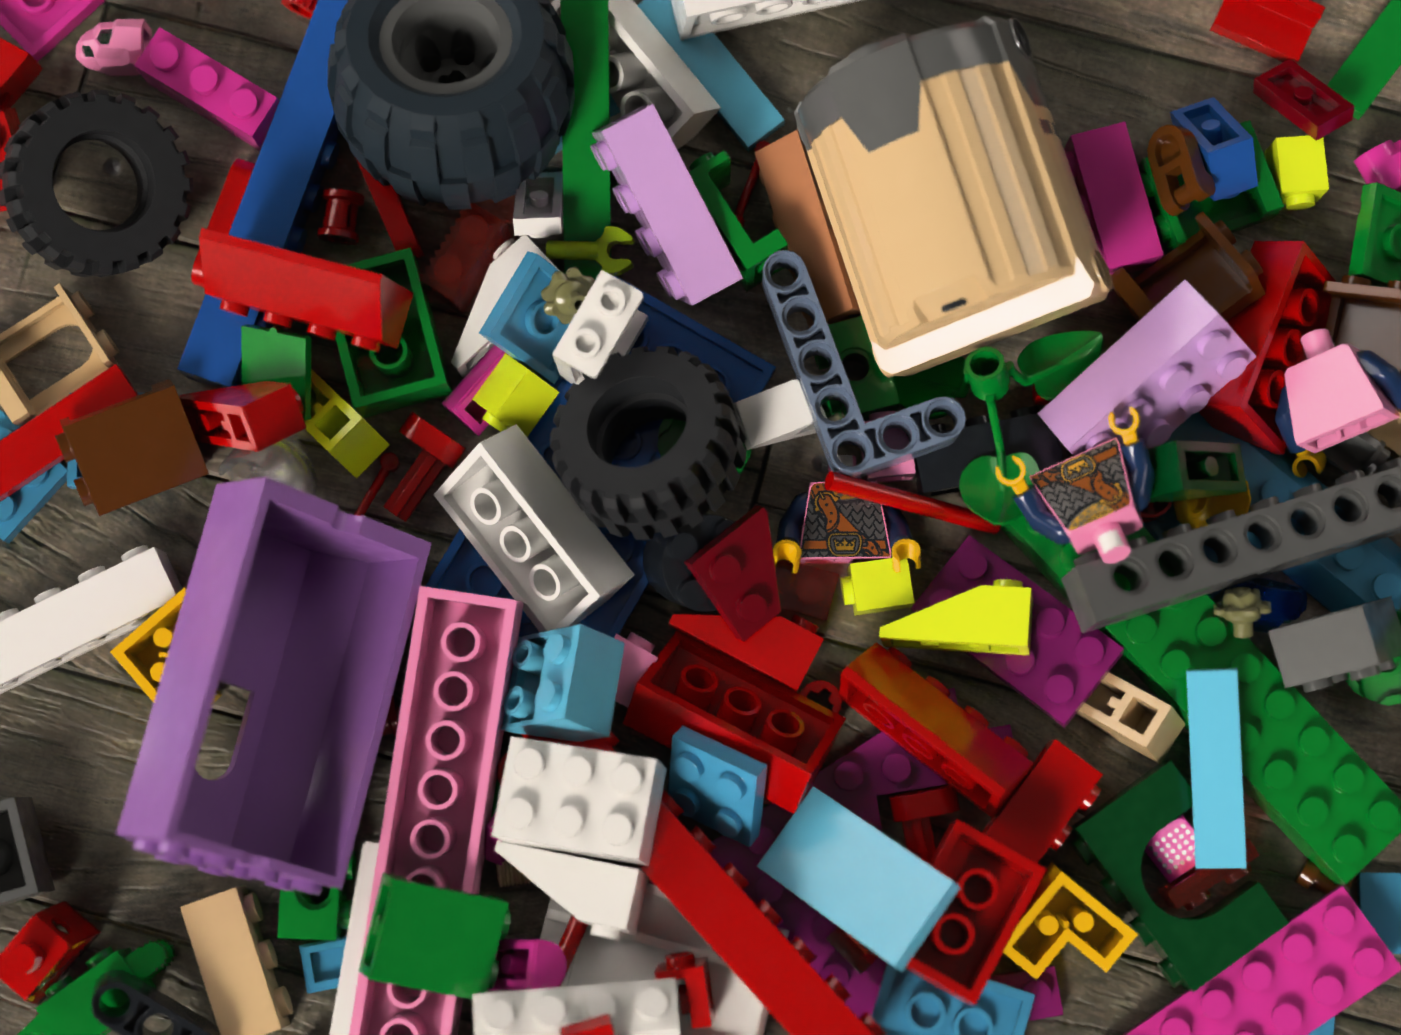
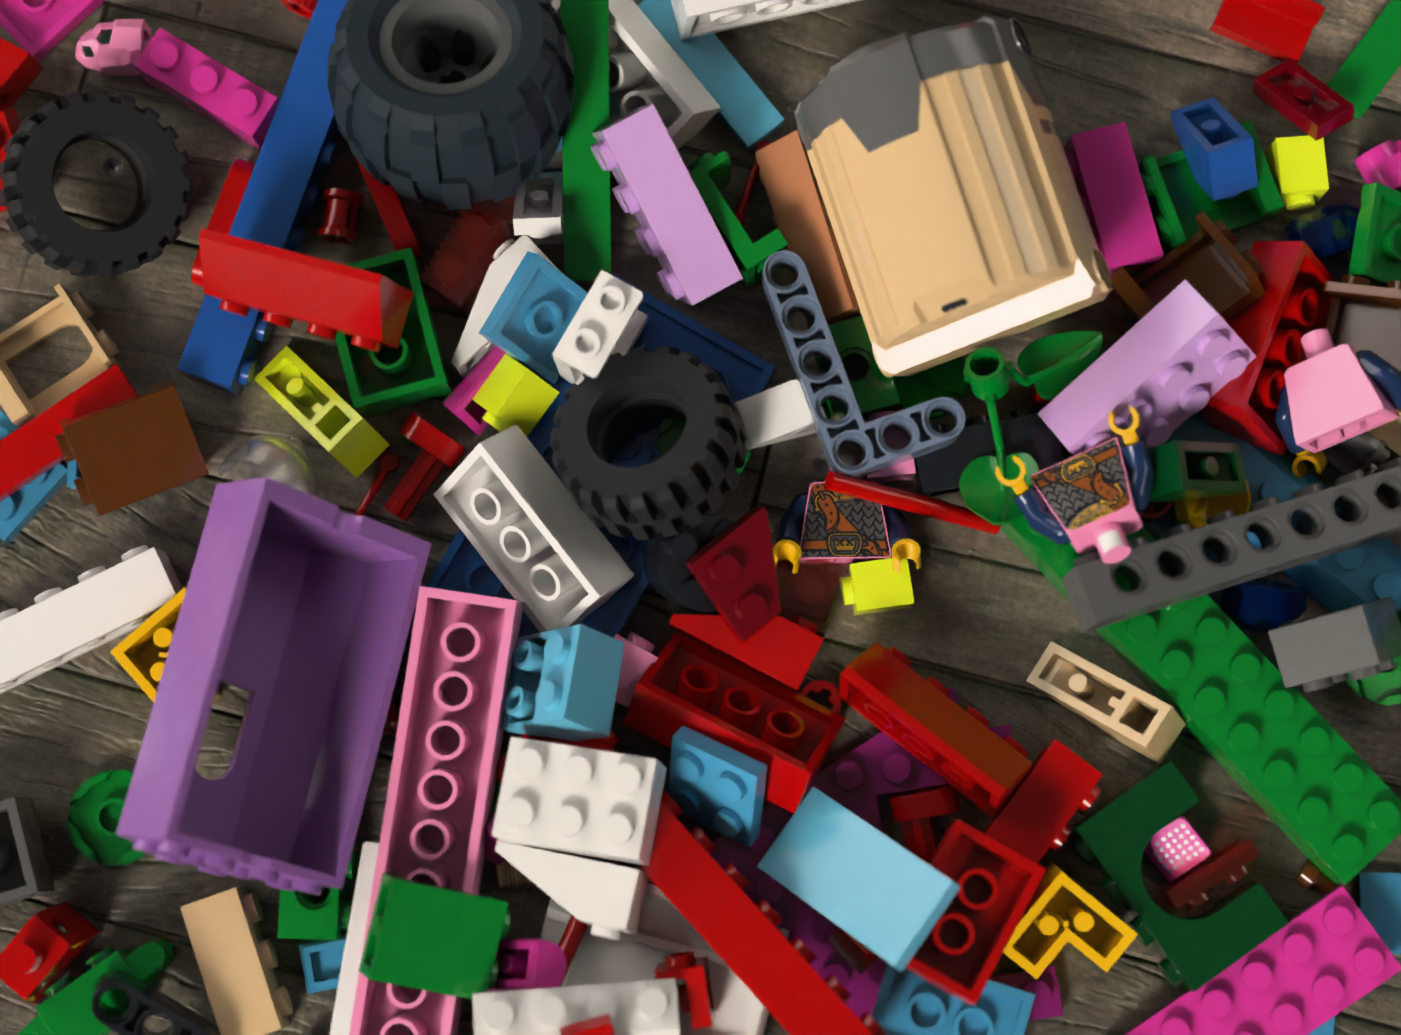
red slope [179,381,307,452] -> none
green piece [241,324,311,420] -> none
olive plant [541,266,595,325] -> none
lime bar [546,226,635,276] -> none
neon yellow slope [879,579,1033,656] -> none
magenta plate [910,535,1124,728] -> none
reddish brown plate [1147,125,1216,216] -> none
medium azure tile [1186,668,1247,869] -> none
olive plant [1213,587,1272,638] -> none
none -> green tile [67,770,149,865]
none -> clear blue rock [1284,204,1360,263]

